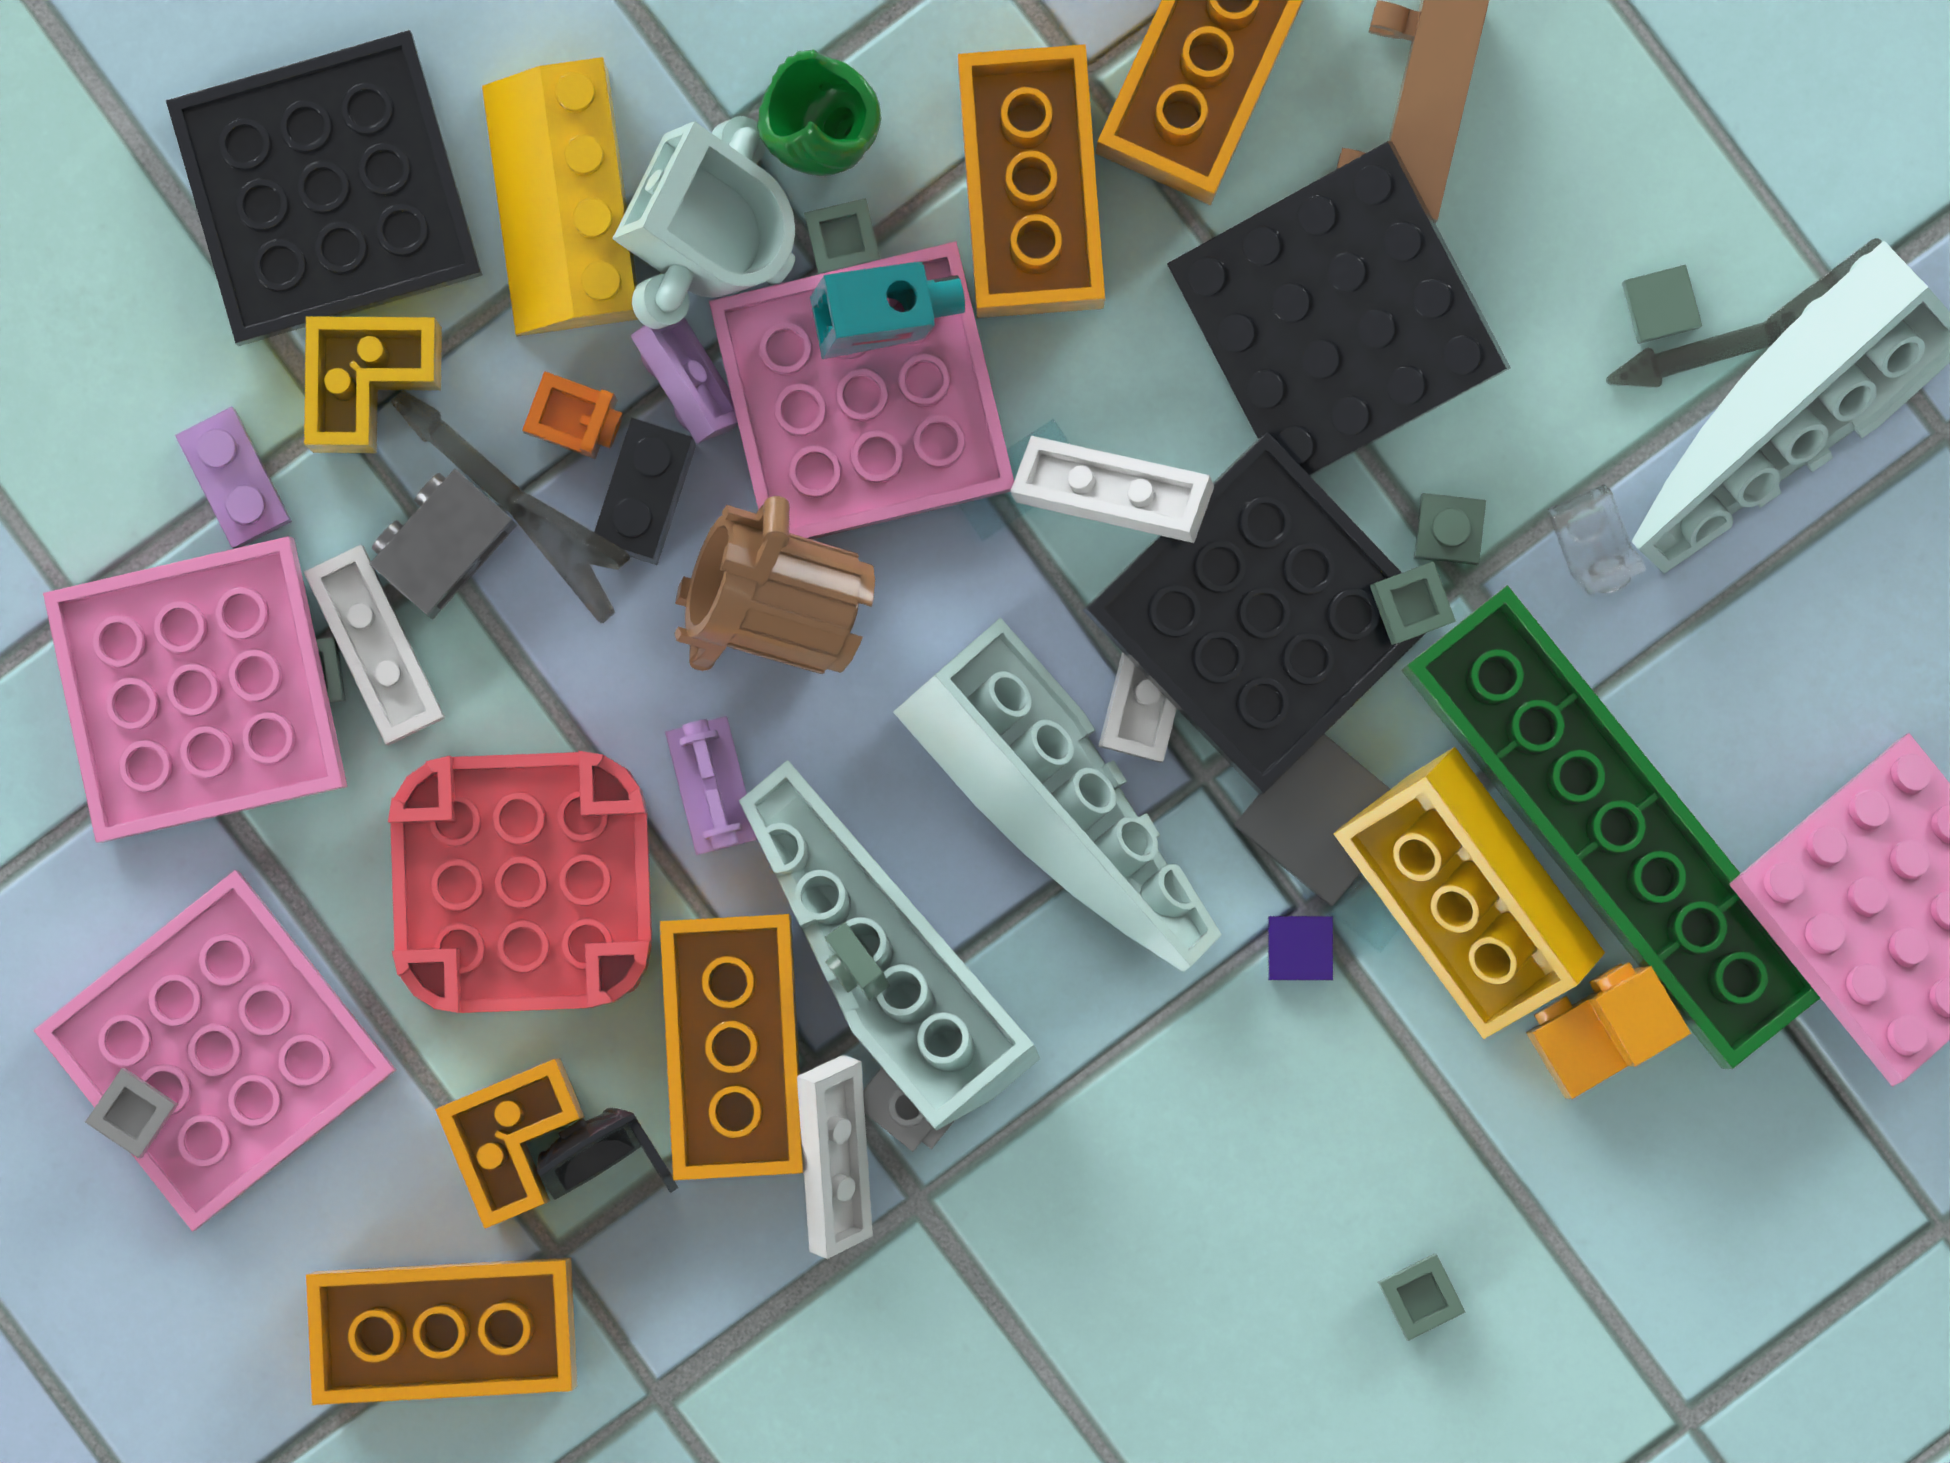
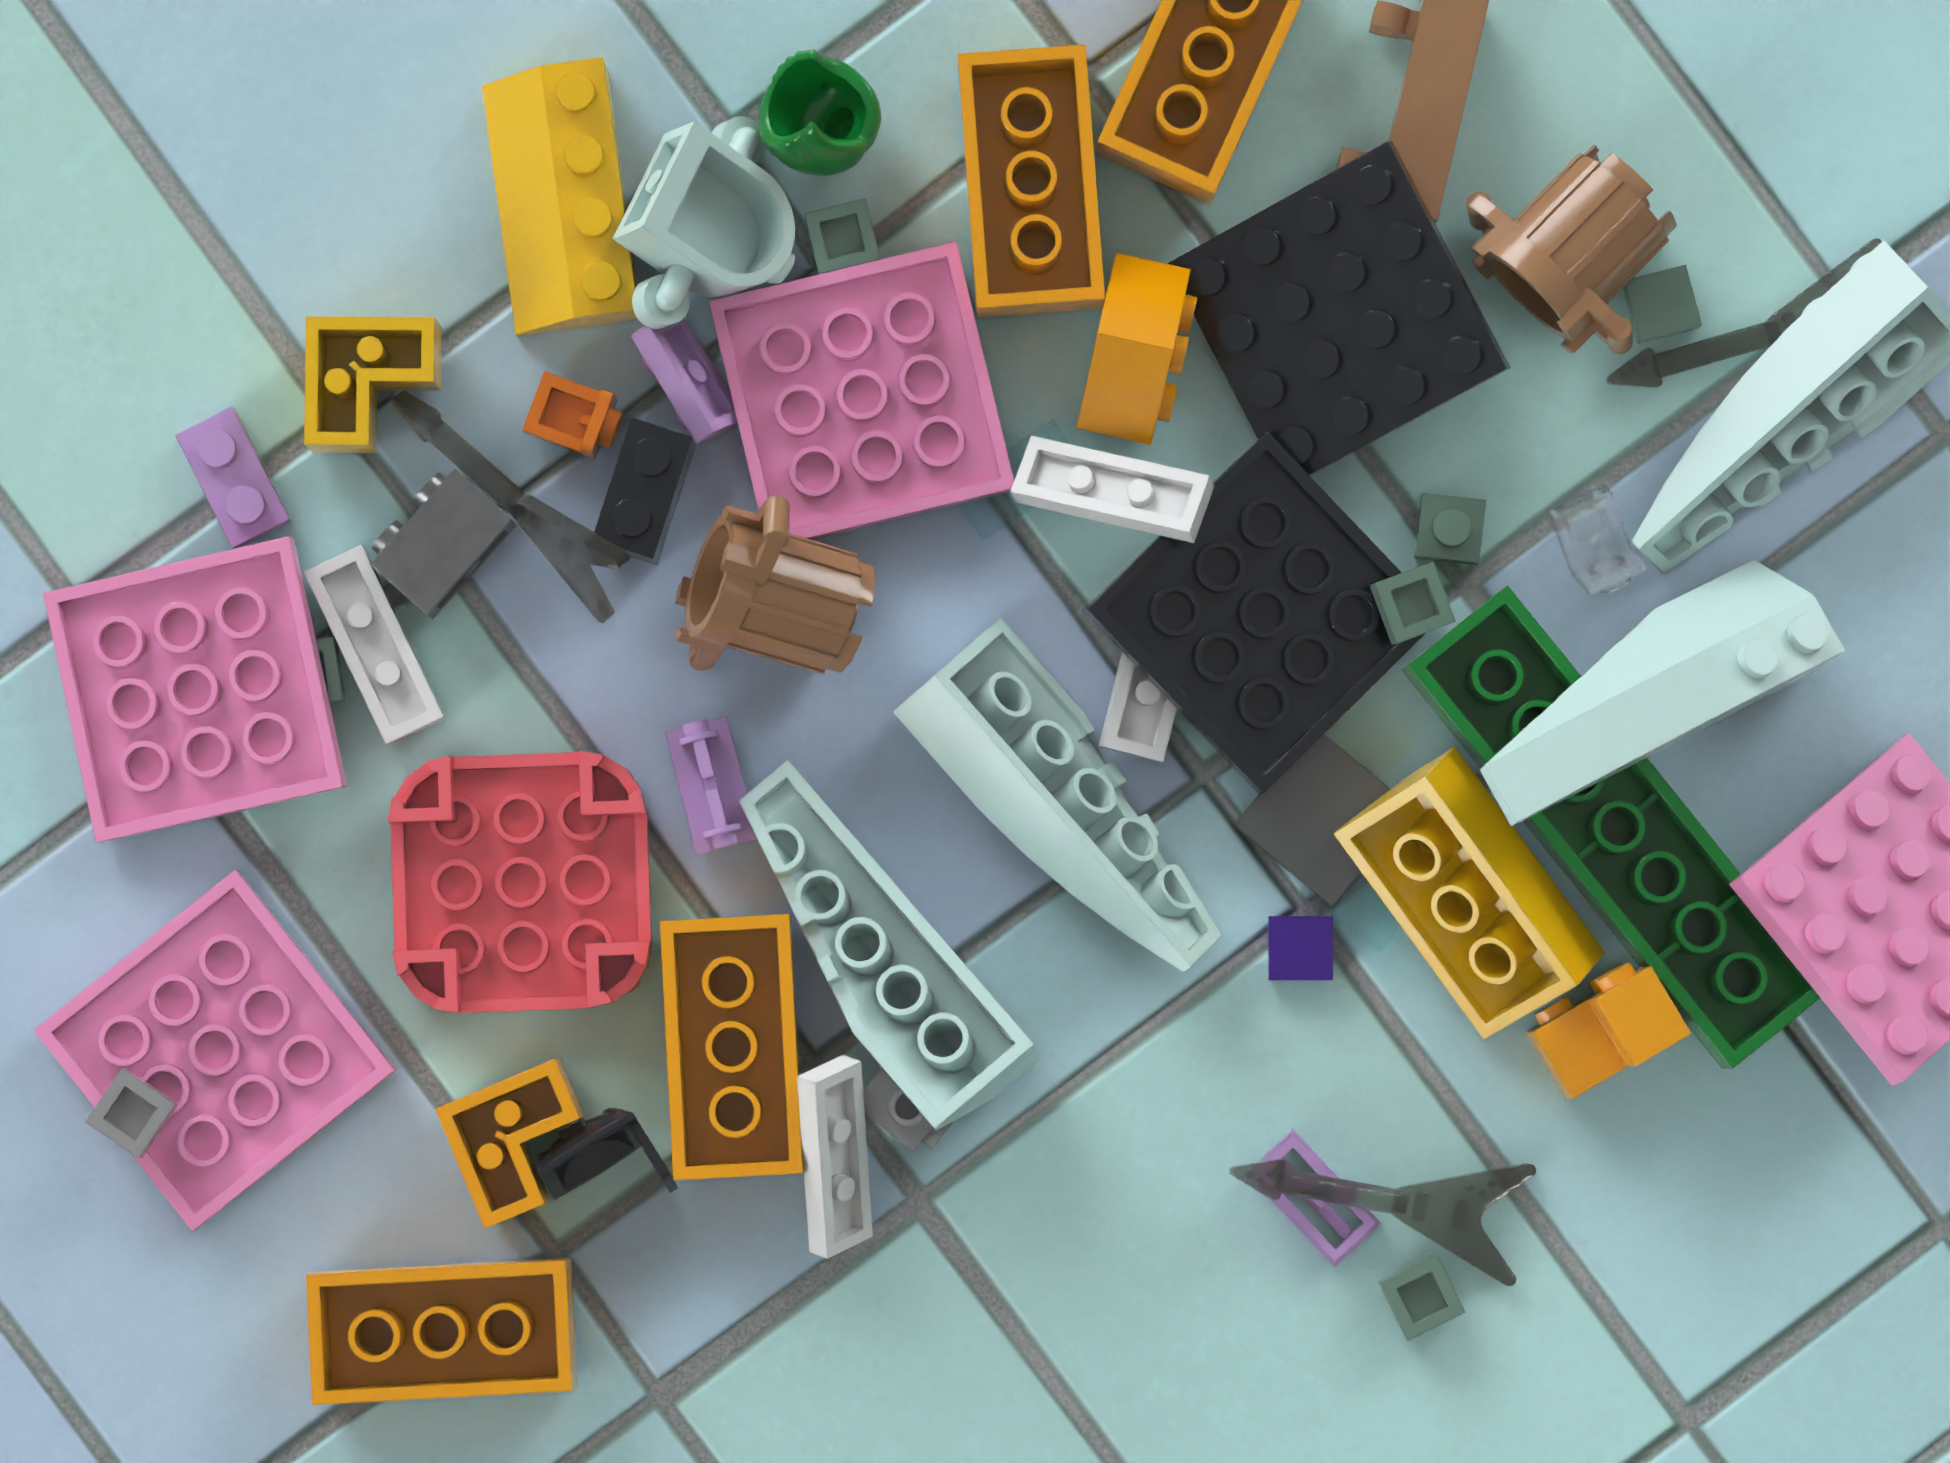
black plate [166,30,483,346] -> none
teal torso [810,262,965,359] -> none
sand green plate [824,922,890,1001] -> none
none -> light orange brick [1076,253,1197,445]
none -> clear smoke piece [1229,1159,1536,1286]
none -> lavender tile [1246,1129,1381,1267]
none -> medium nougat container [1466,145,1677,354]
none -> light aqua wedge [1479,560,1845,826]

